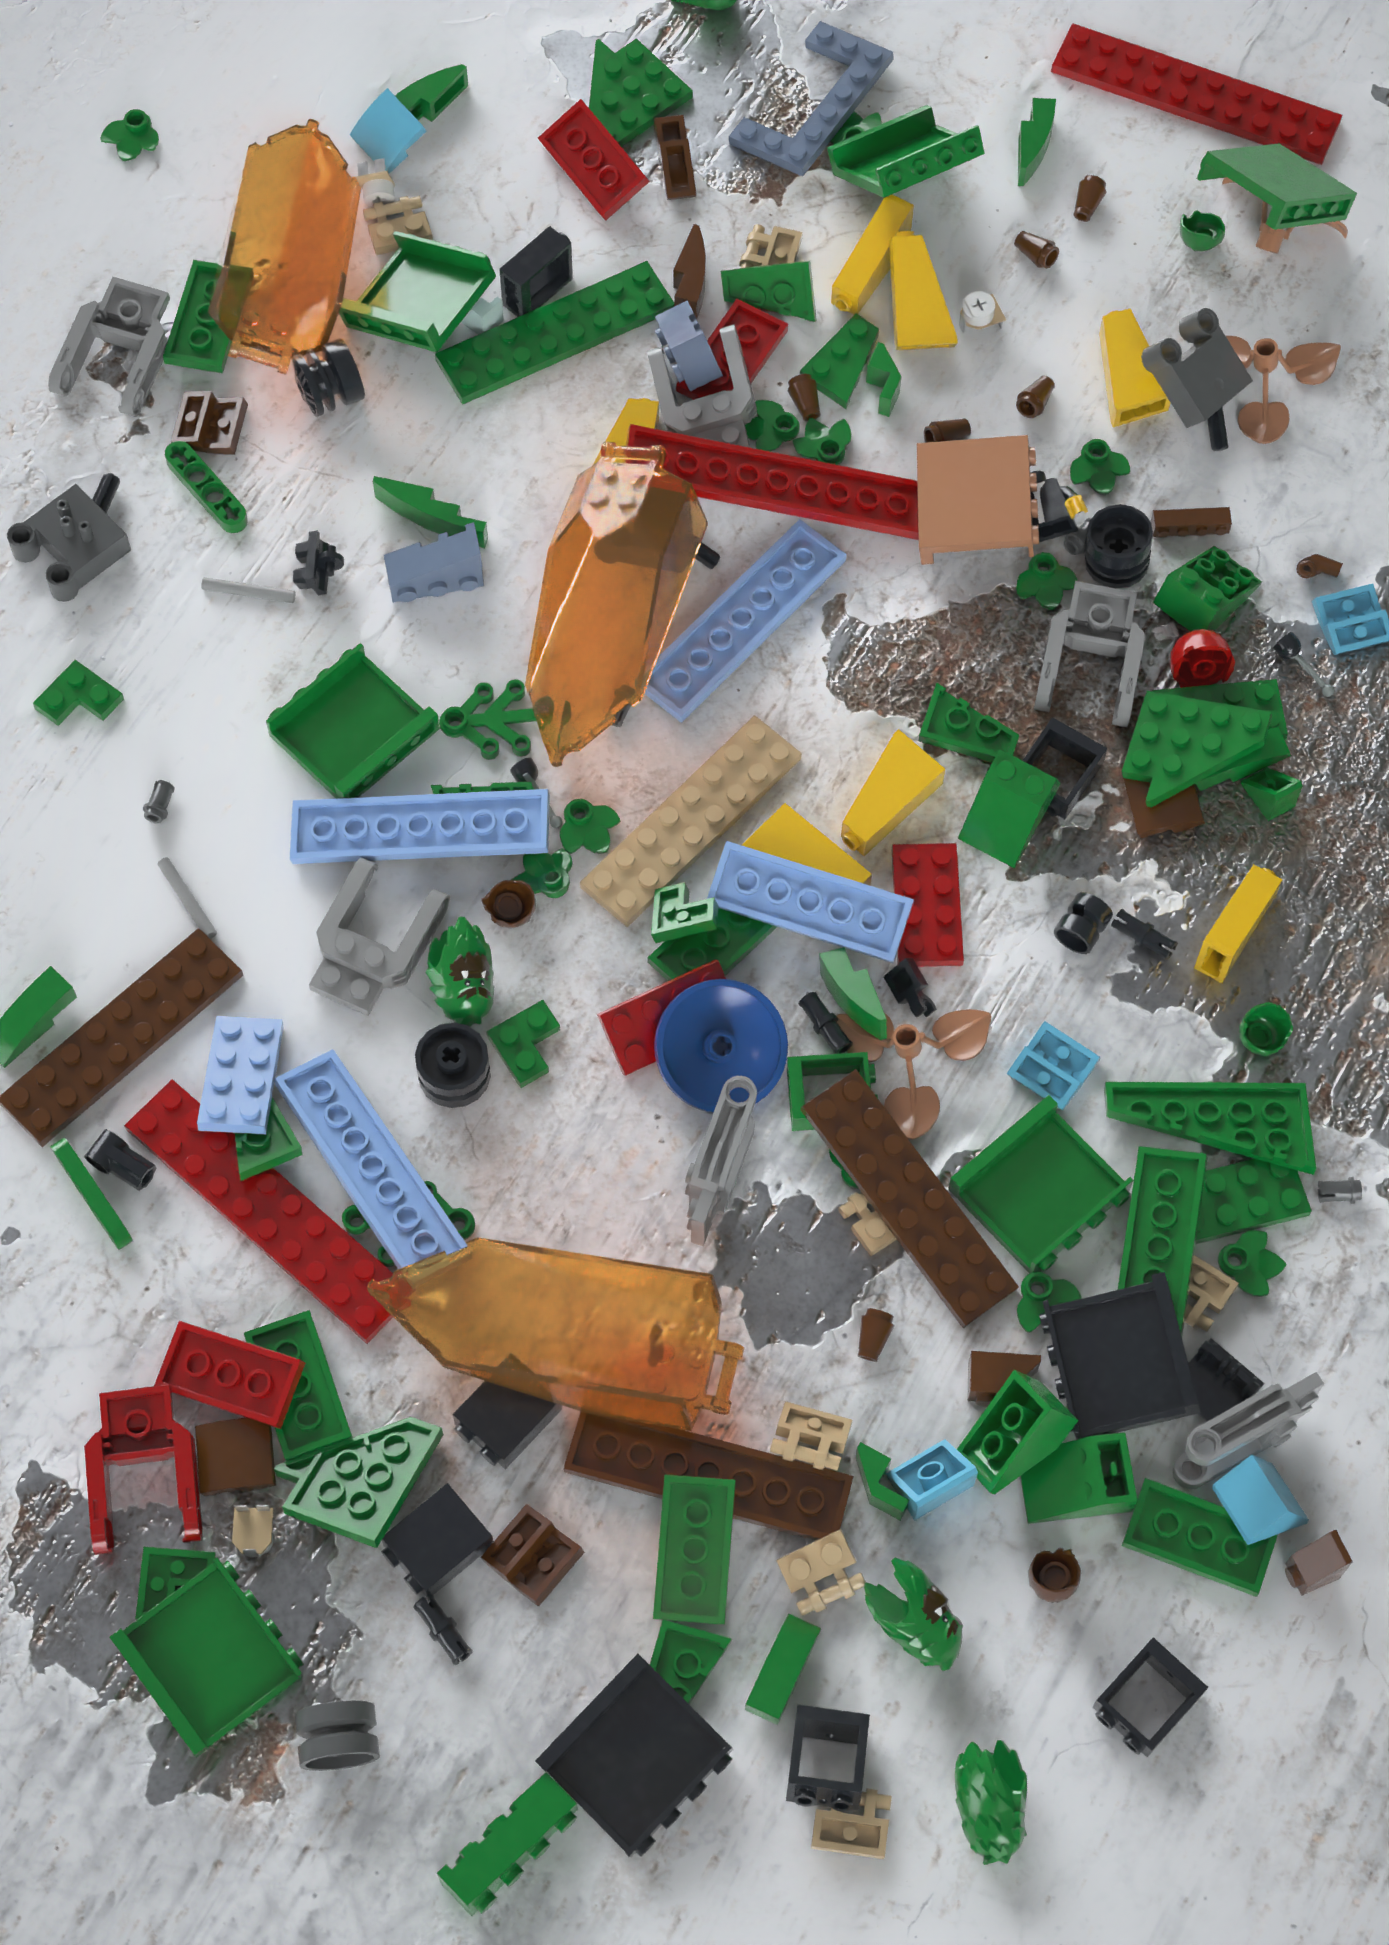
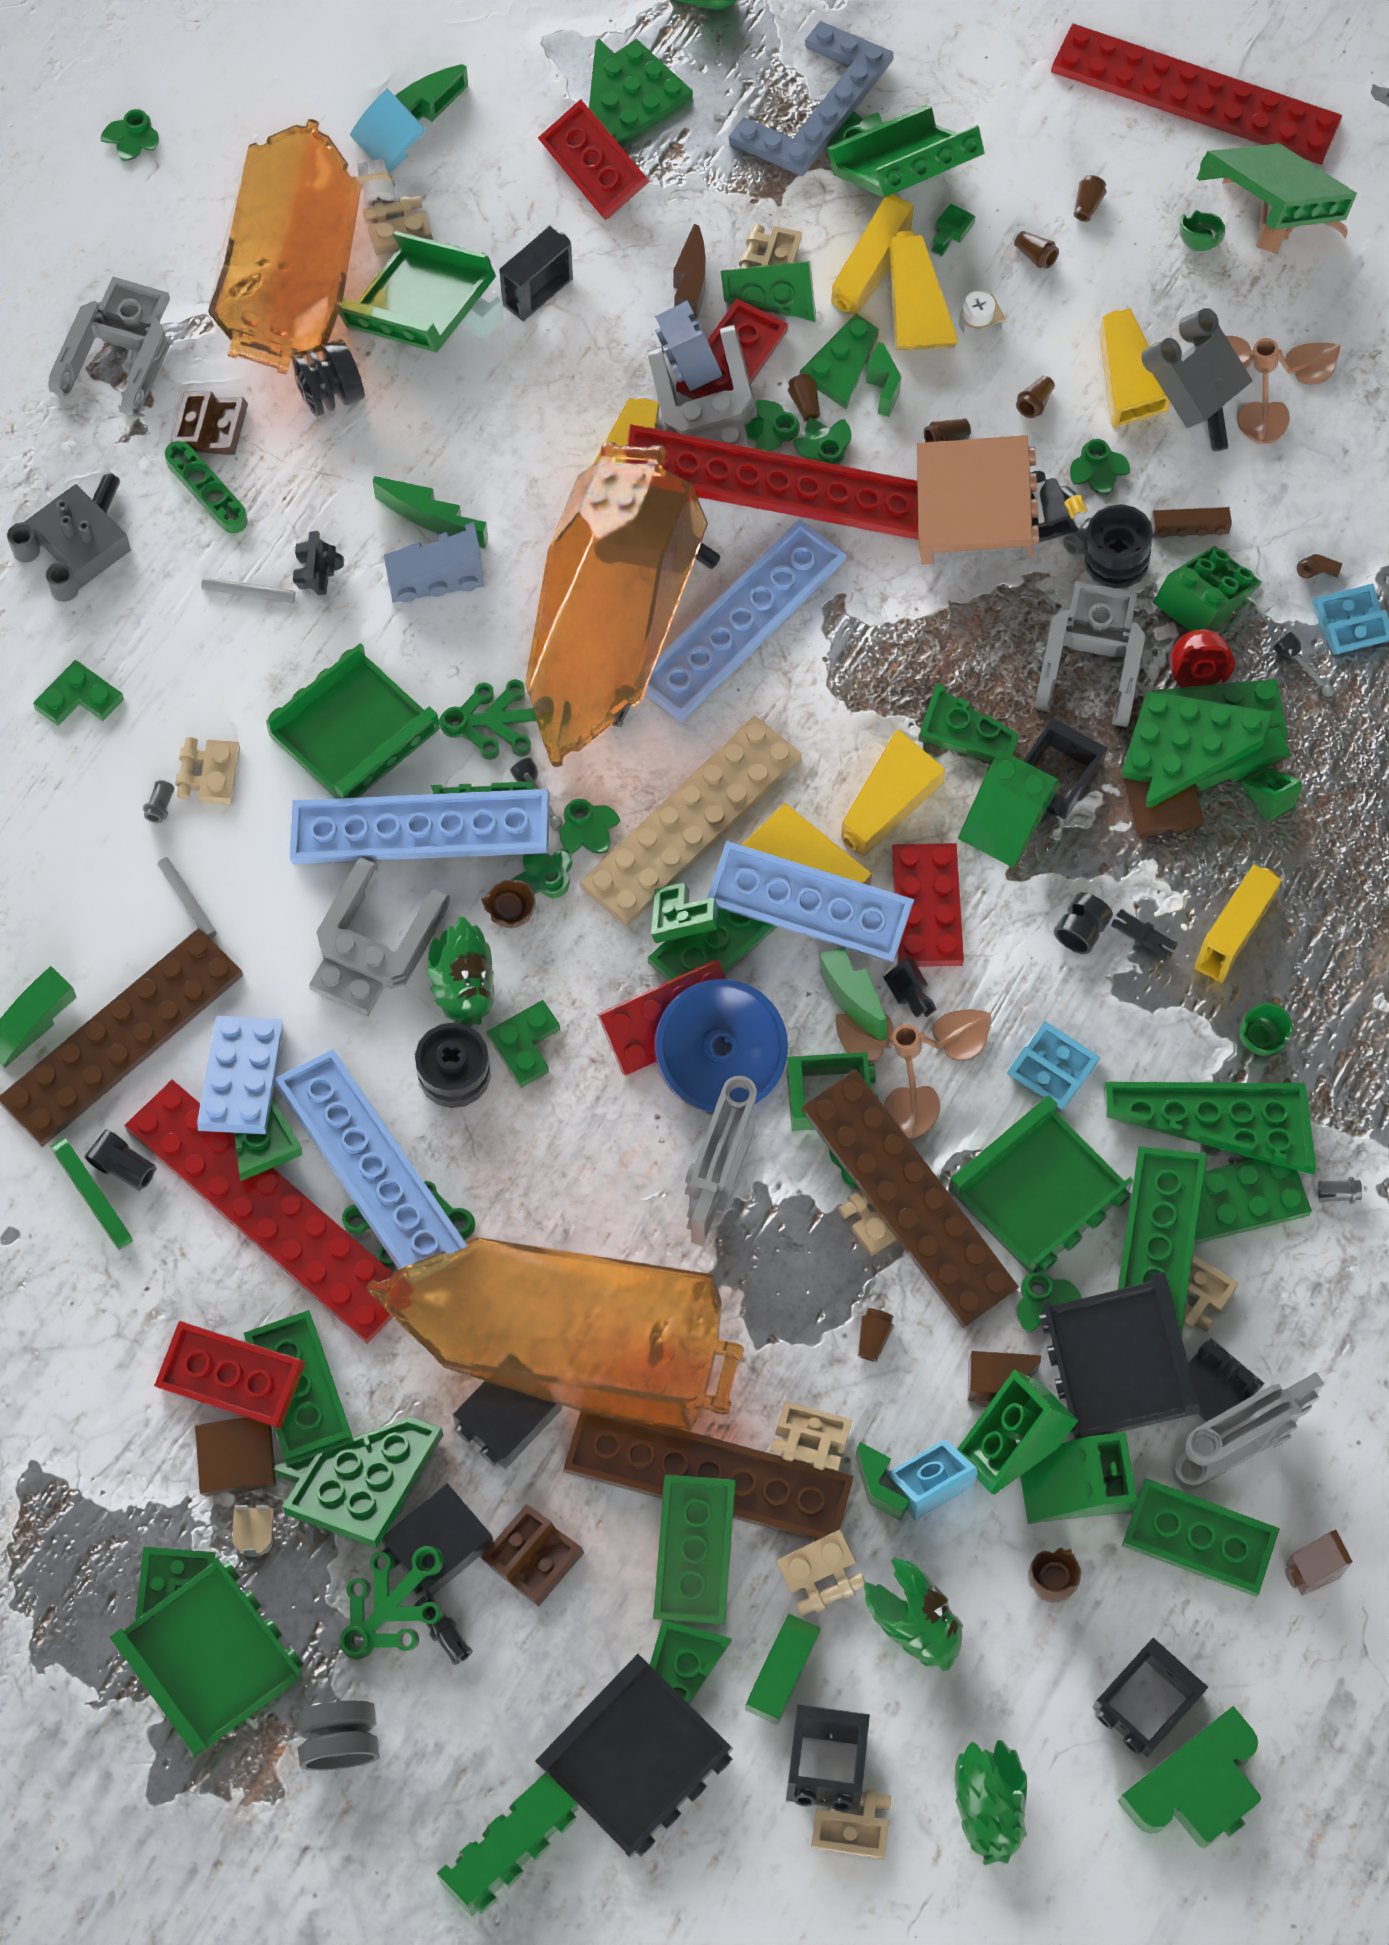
red plate [84,1384,203,1555] -> none
green plate [163,260,252,373] -> none
green plate [435,261,674,405] -> none
reddish brown slope [654,115,696,200] -> none
black pin [798,992,853,1054] -> none
green plate [1016,552,1077,610] -> none
green slope [1018,98,1056,186] -> none
medium azure slope [1212,1455,1309,1545] -> none
green plate [1217,1230,1286,1297] -> none
none -> tan plate [175,737,240,804]
none -> green plant [340,1546,444,1659]
none -> green plate [931,203,976,257]
none -> green brick [1118,1706,1261,1848]

